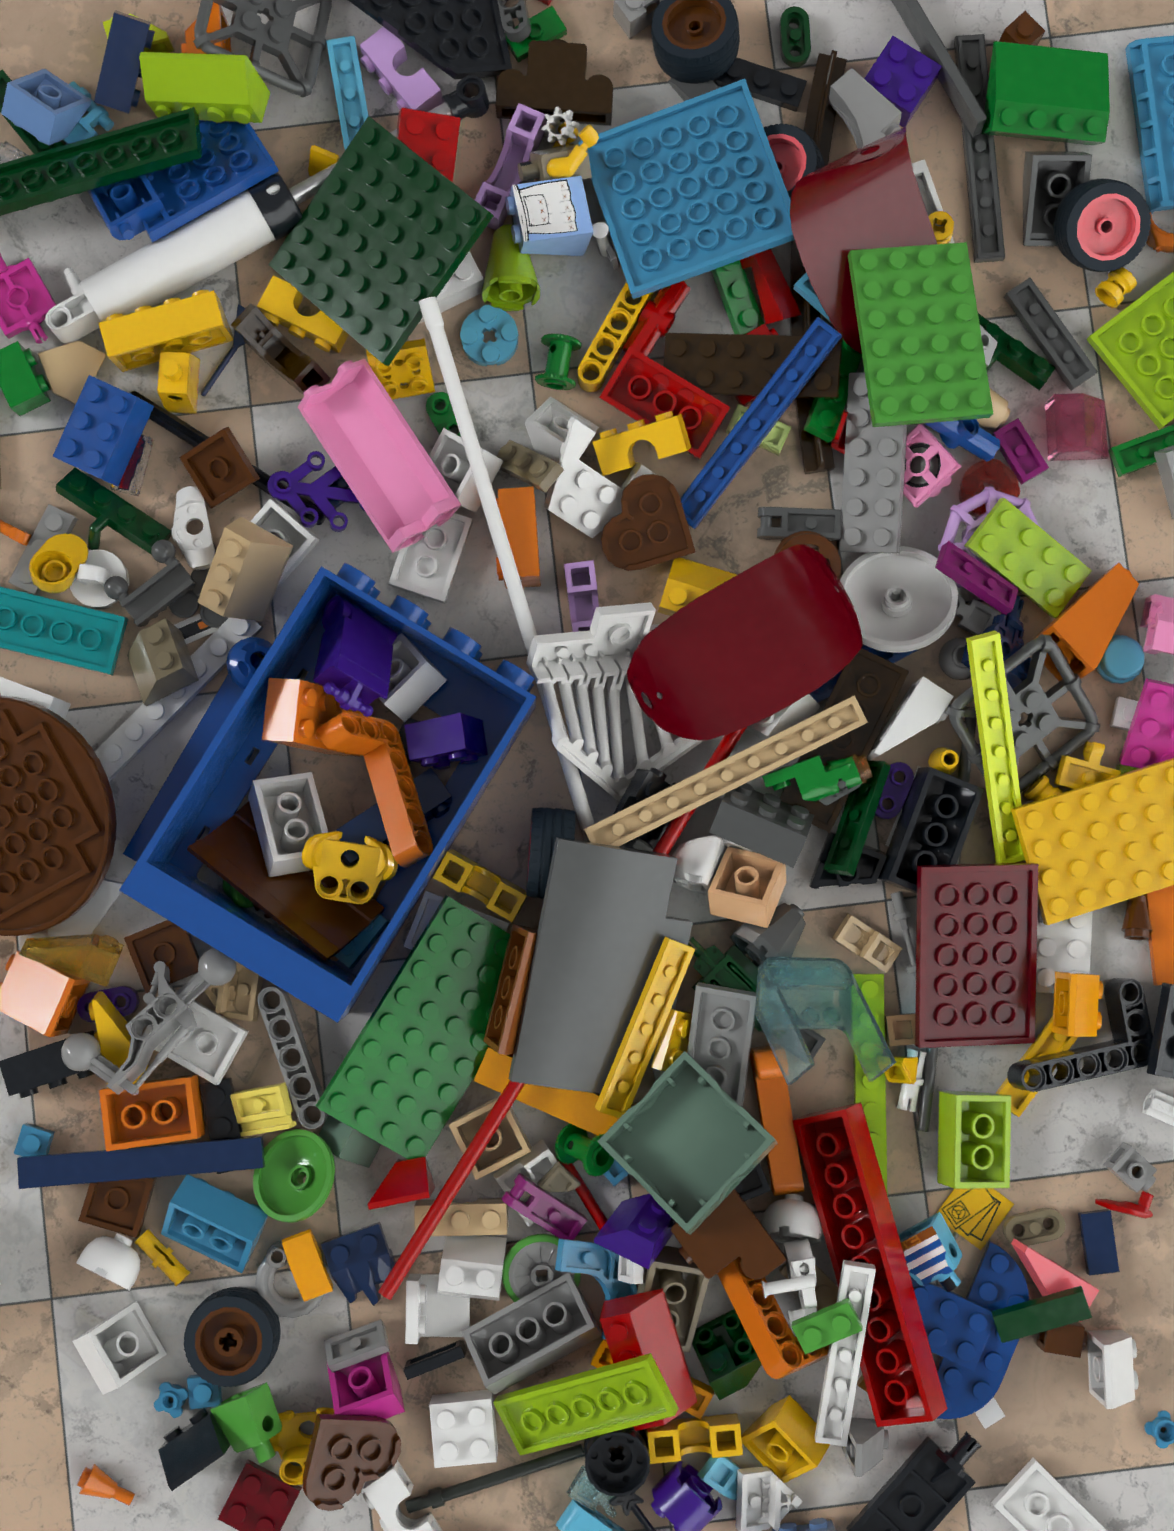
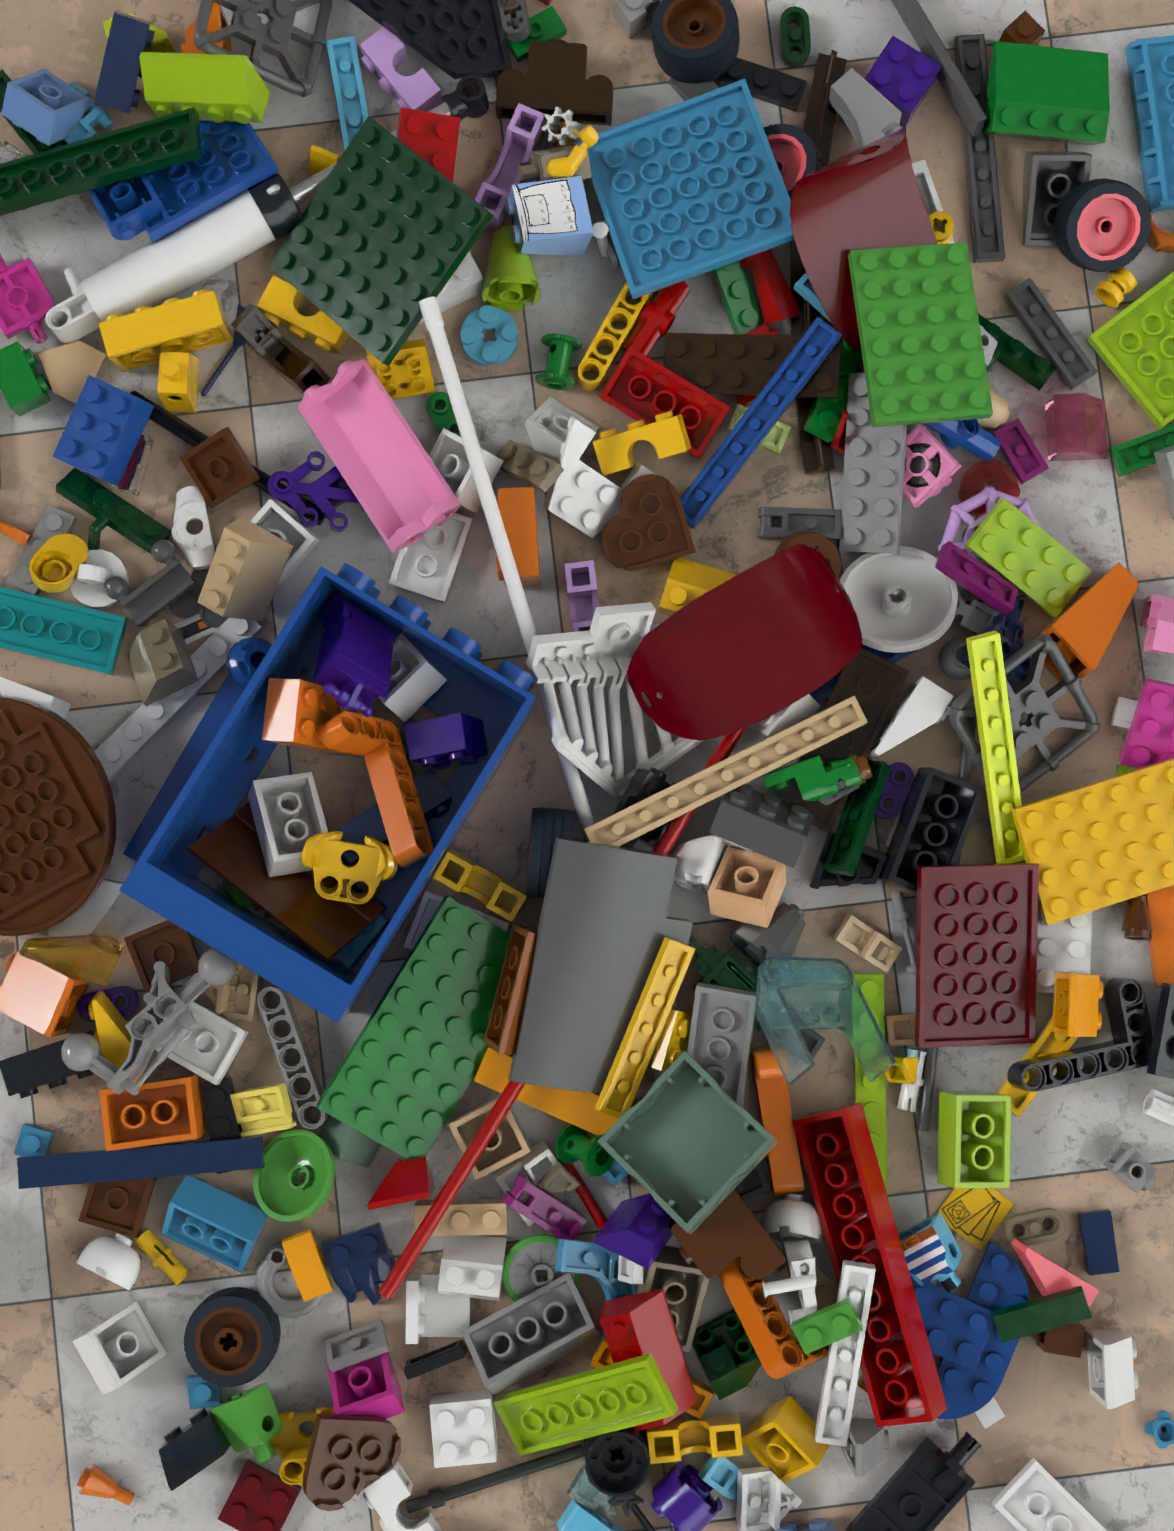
dark azure plate [154,1382,188,1418] -> none
yellow cone [928,747,959,775] -> none
yellow wheel [1024,775,1062,802] -> none
yellow plate [1054,741,1121,789] -> none
red bar [1095,1191,1154,1219] -> none
medium azure piece [1096,635,1145,684] -> none

